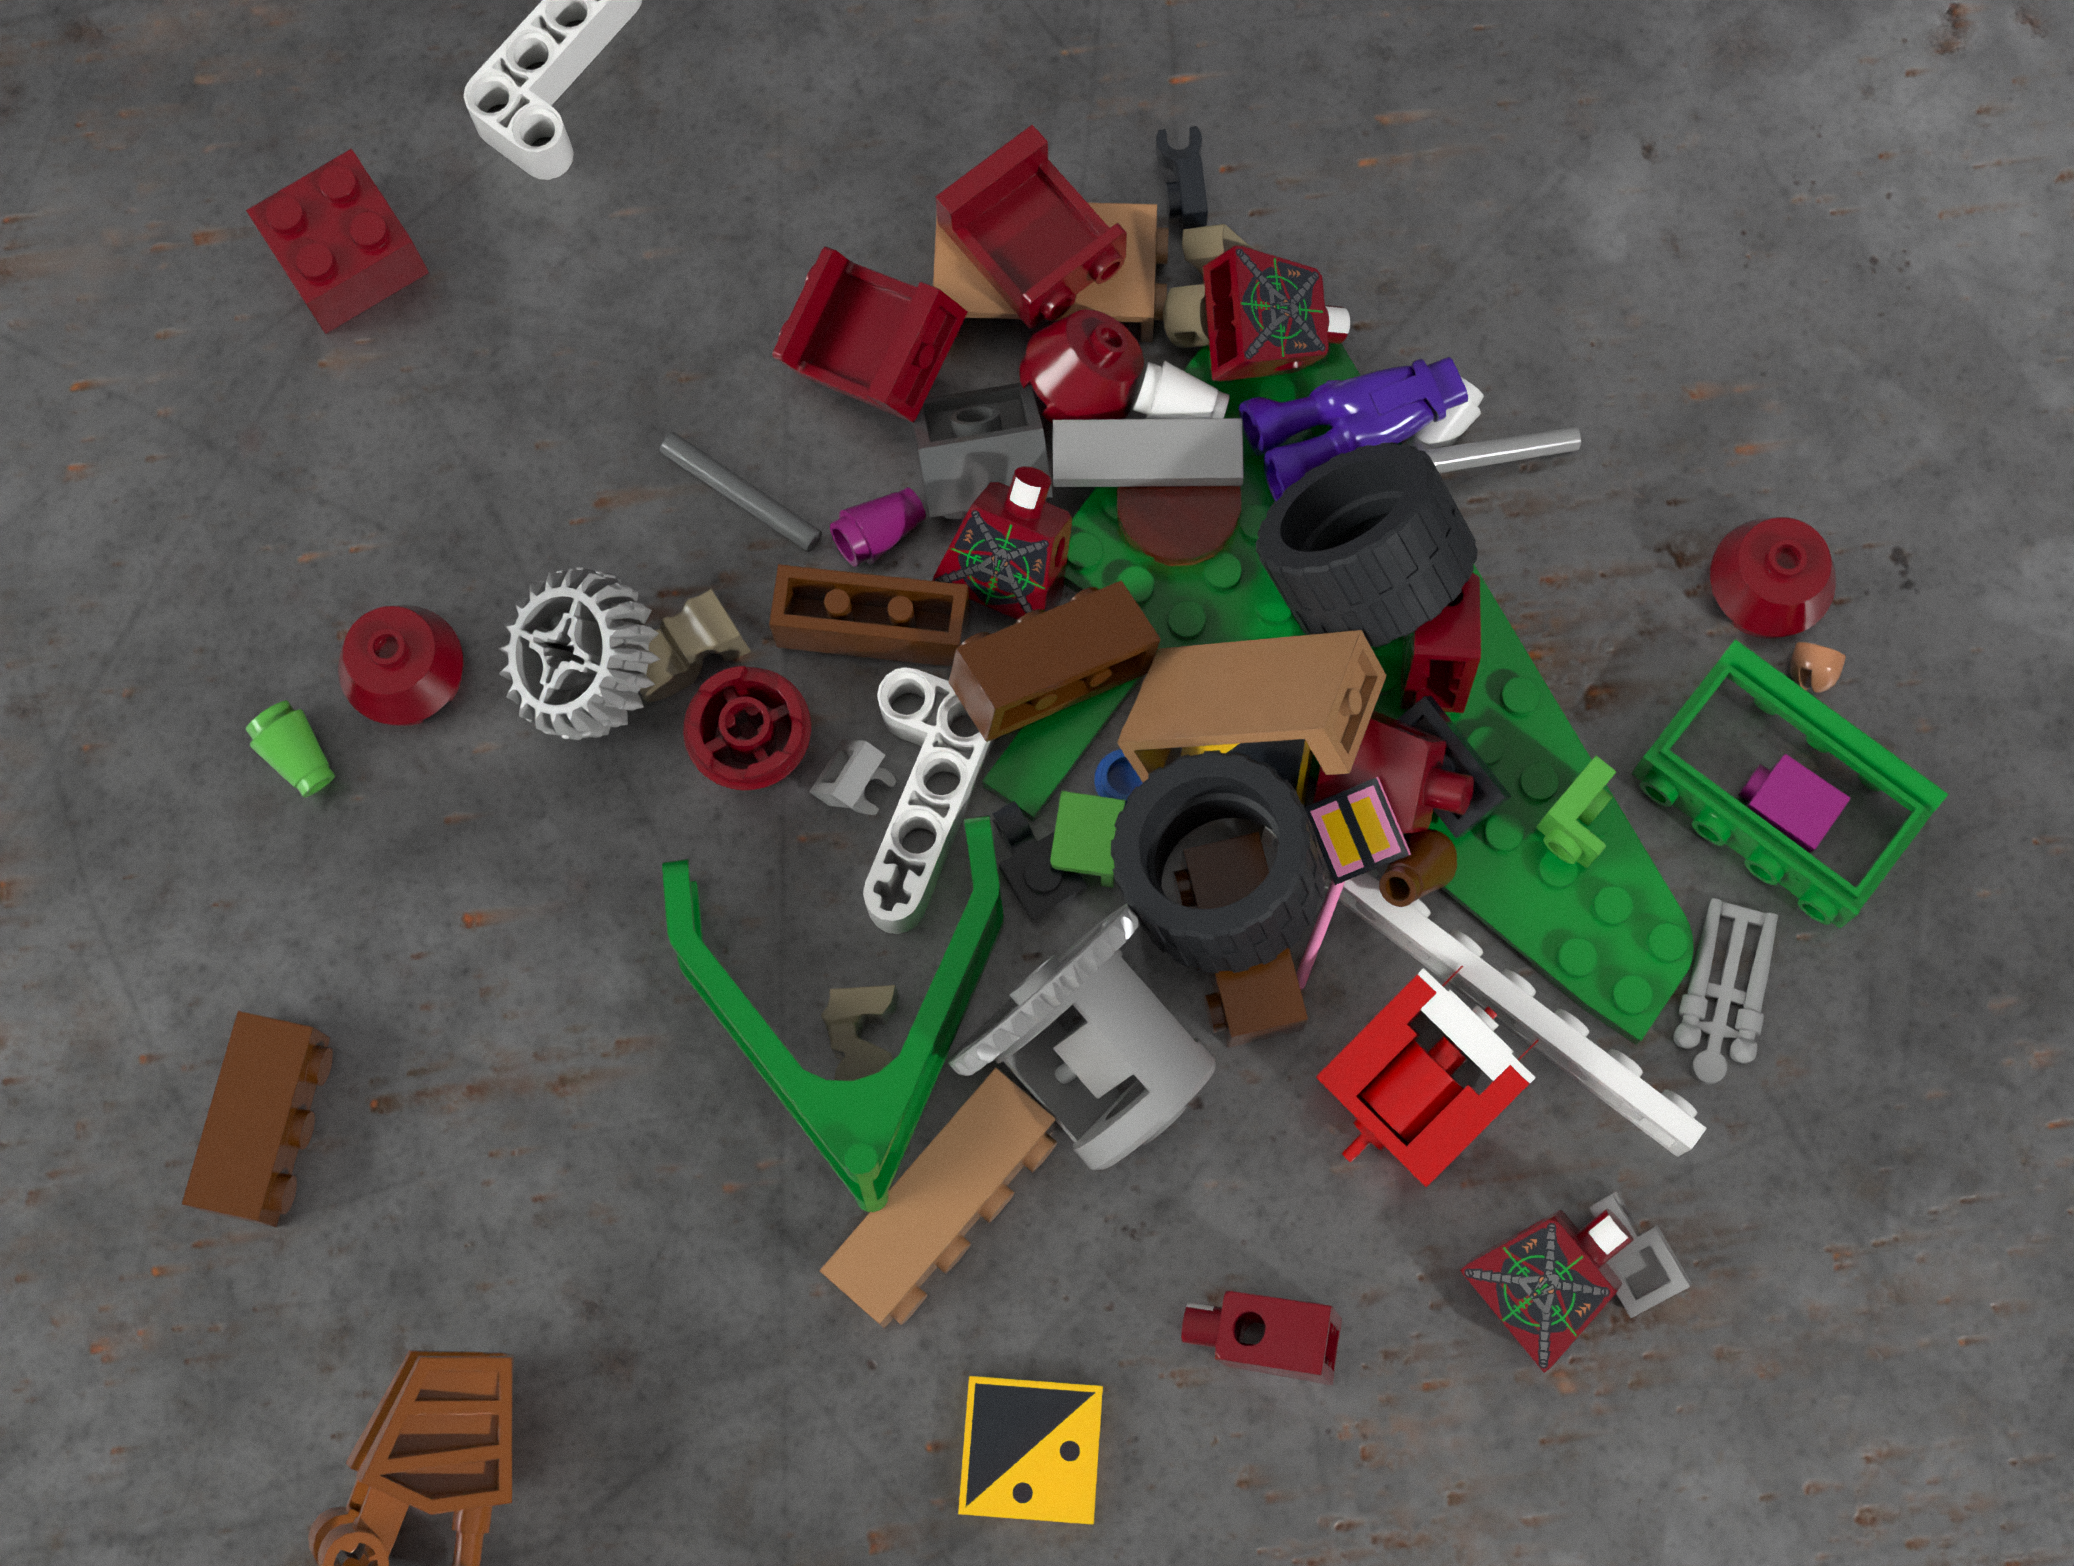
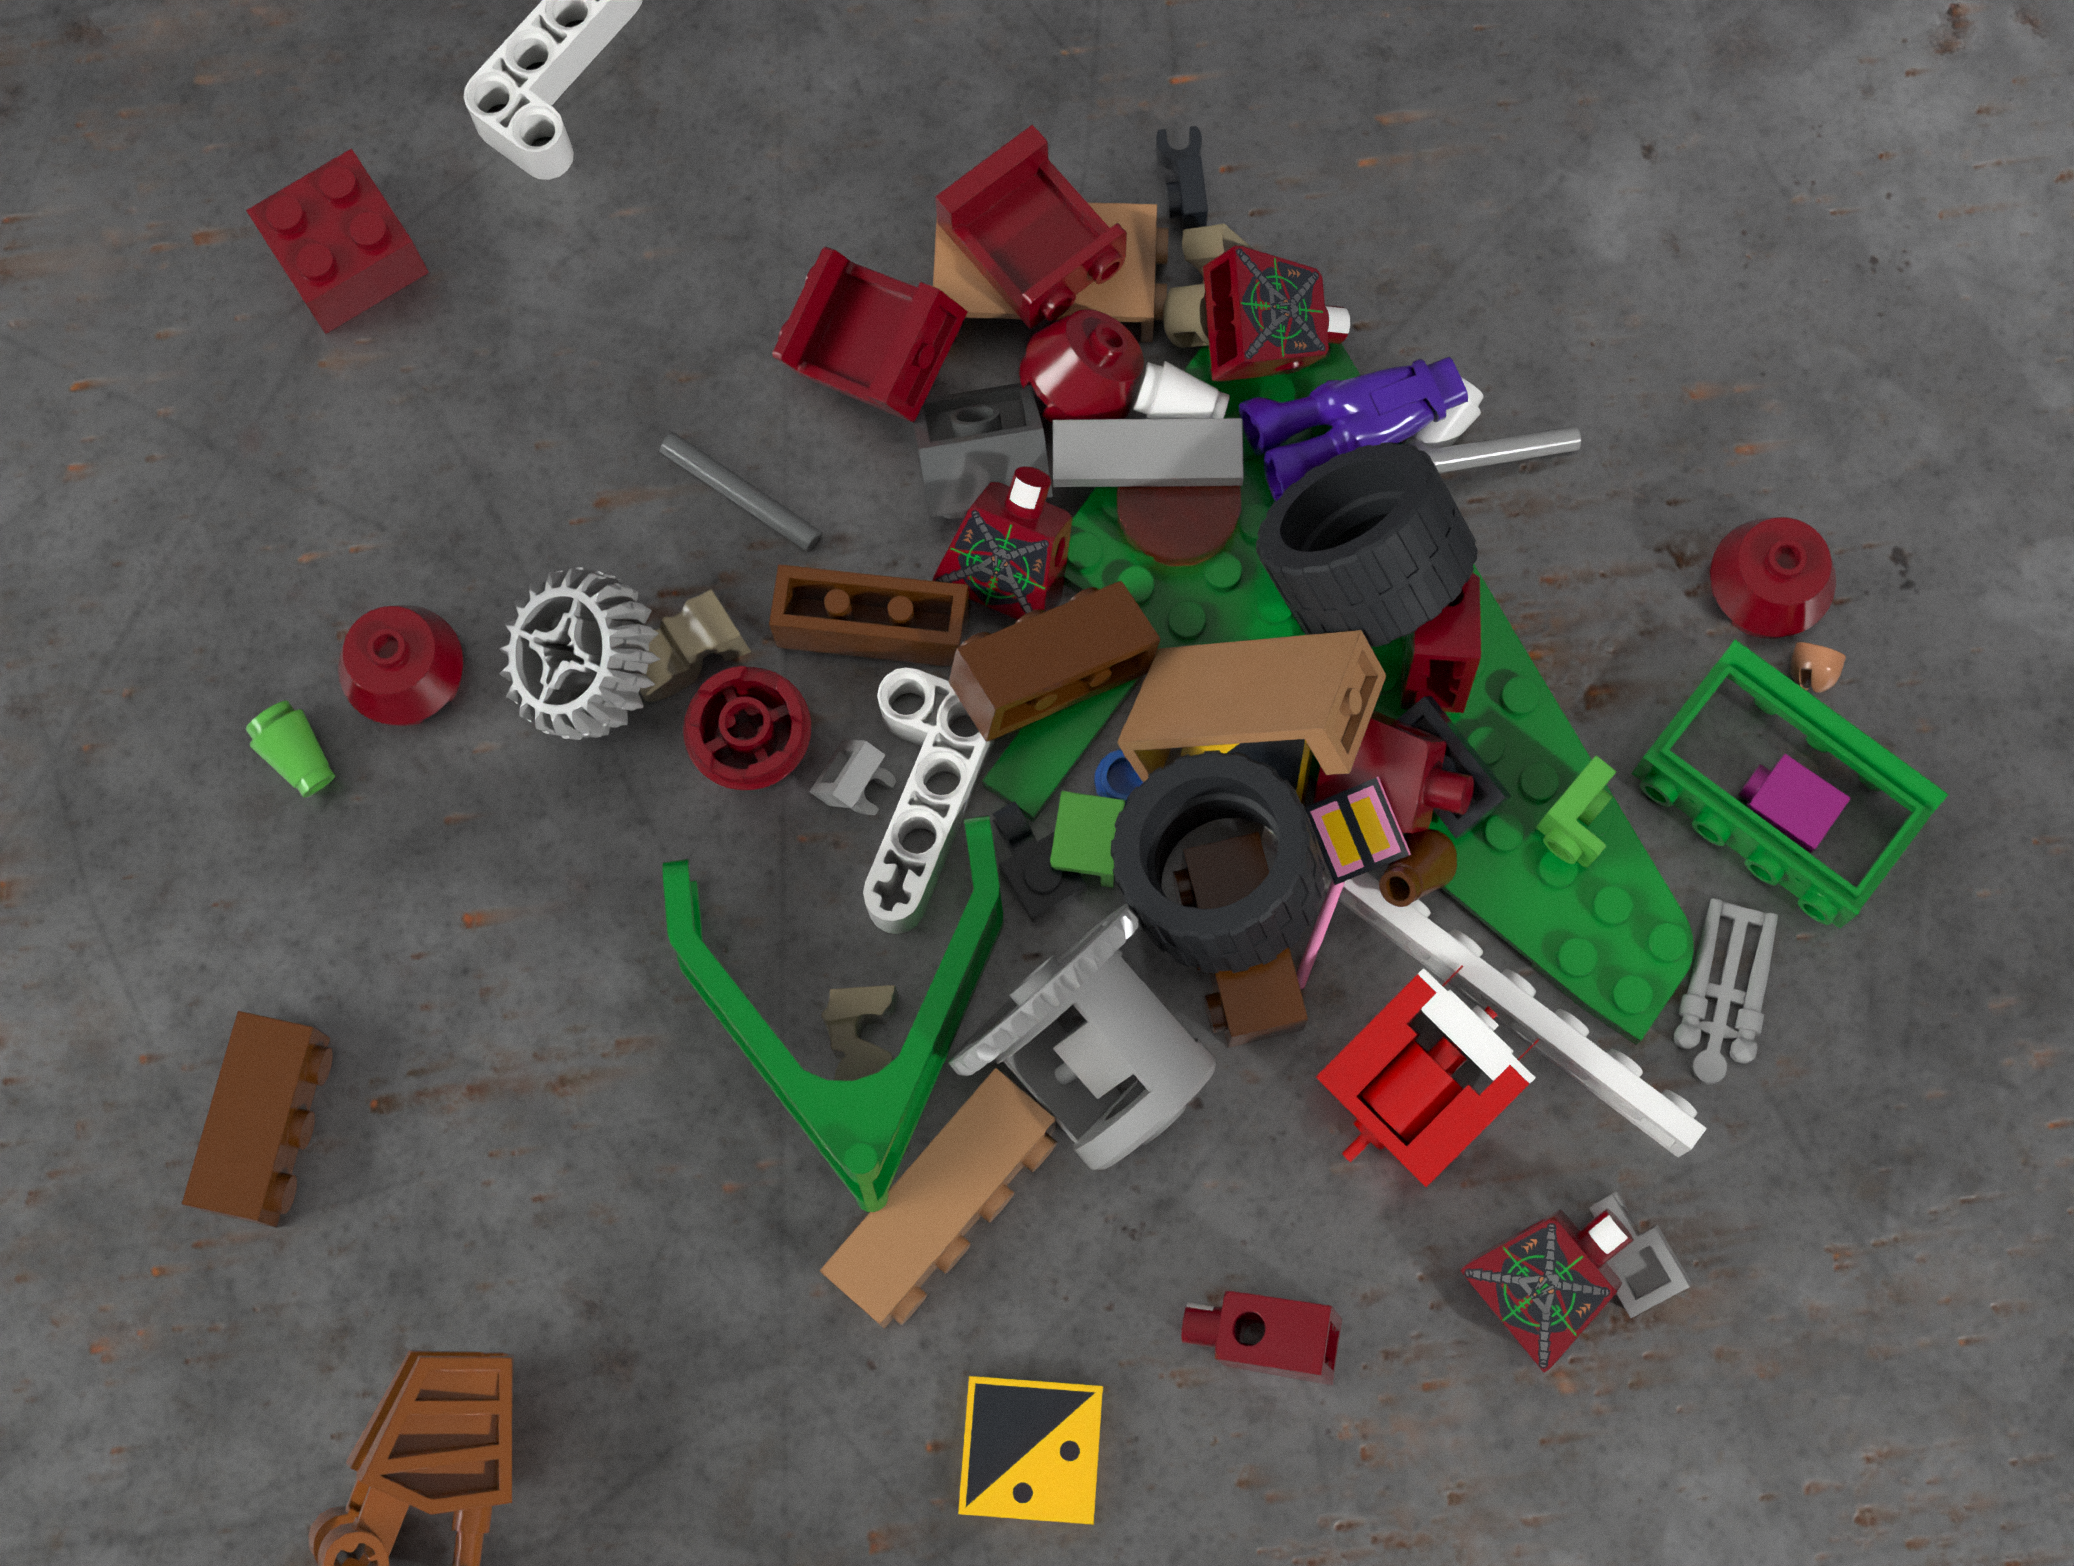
magenta cone [830,487,926,567] -> none

